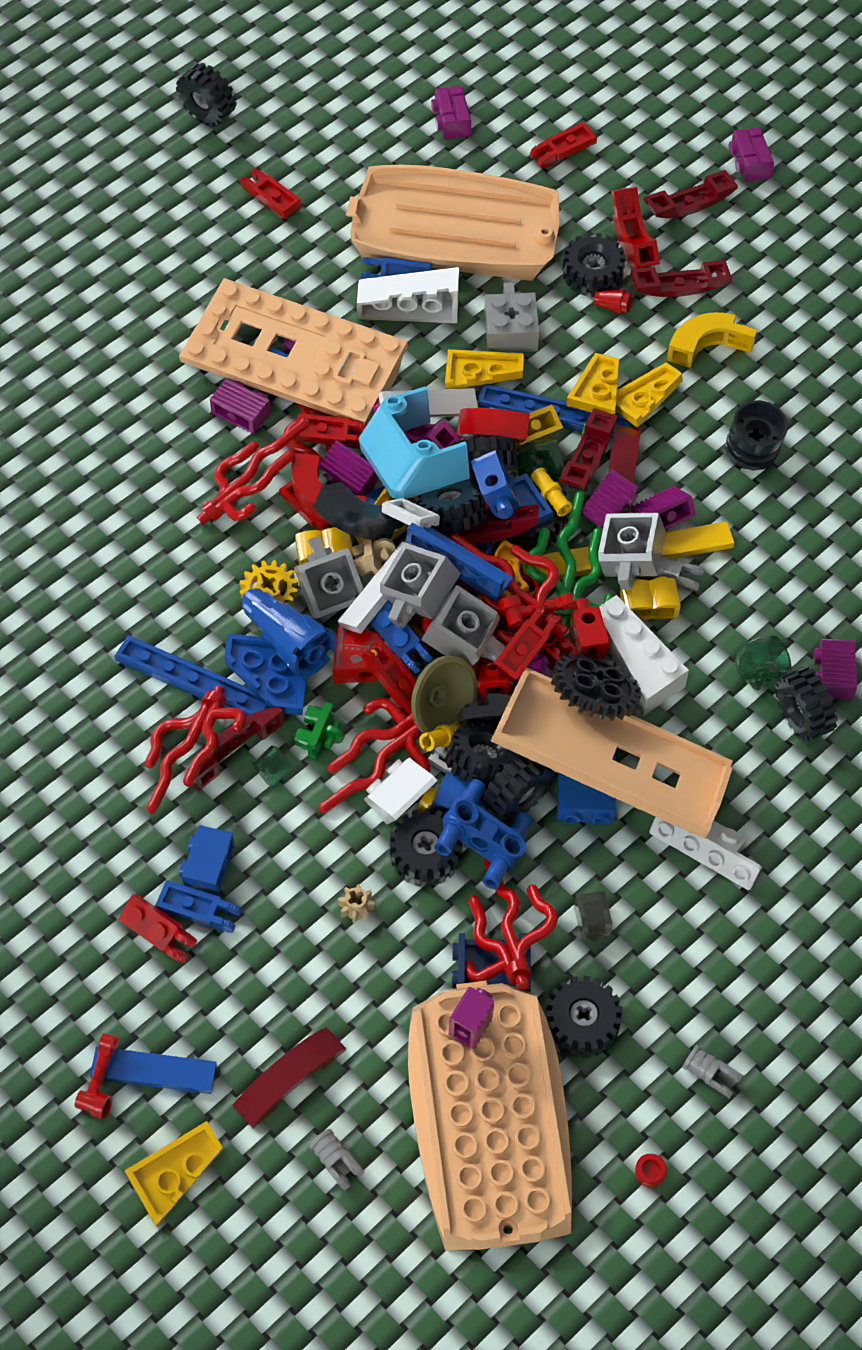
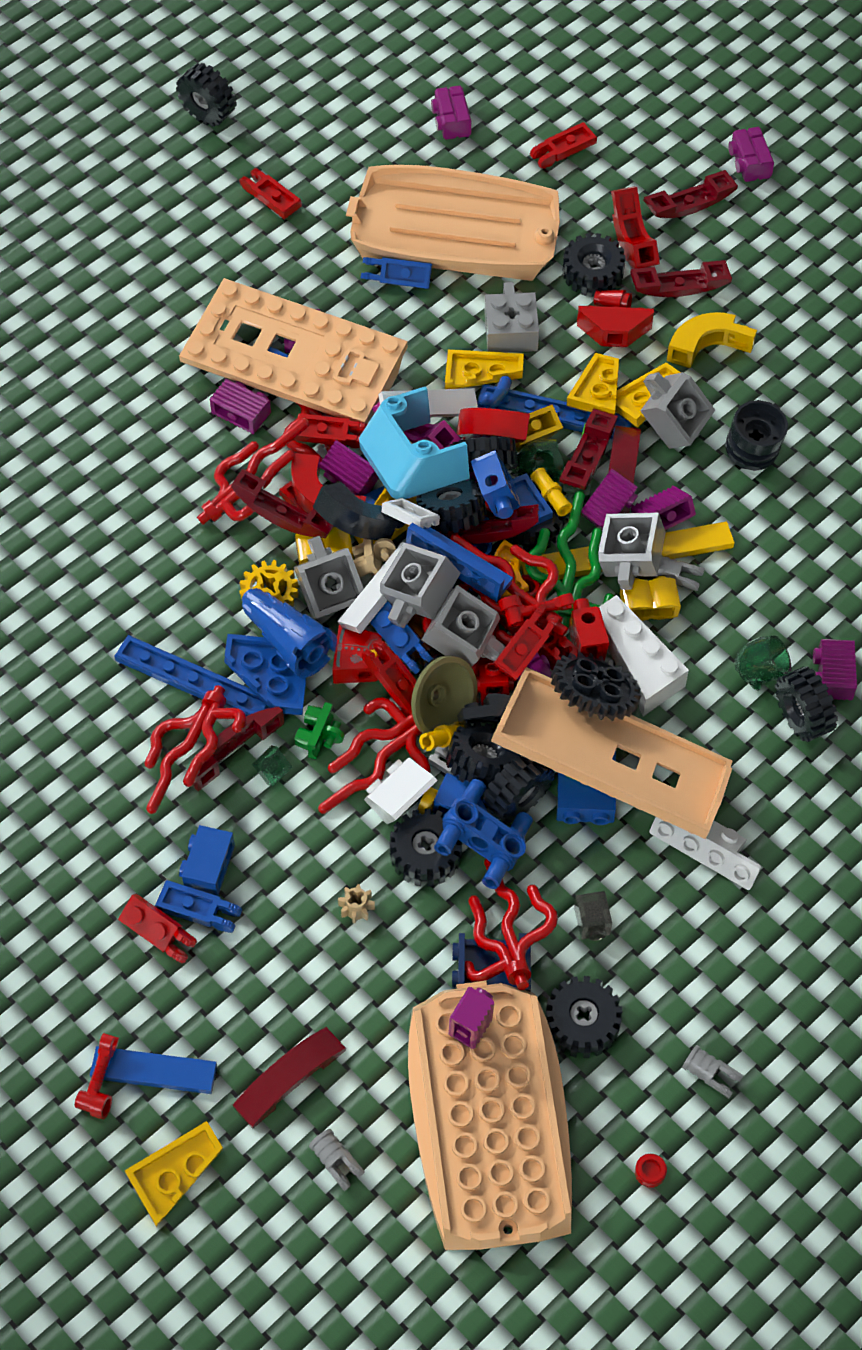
white wedge [357,267,459,323] -> none
none -> dark red slope [231,469,334,538]
none -> blue arm [482,376,512,408]
none -> red slope [577,305,654,347]
none -> light grey hinge [640,372,715,449]

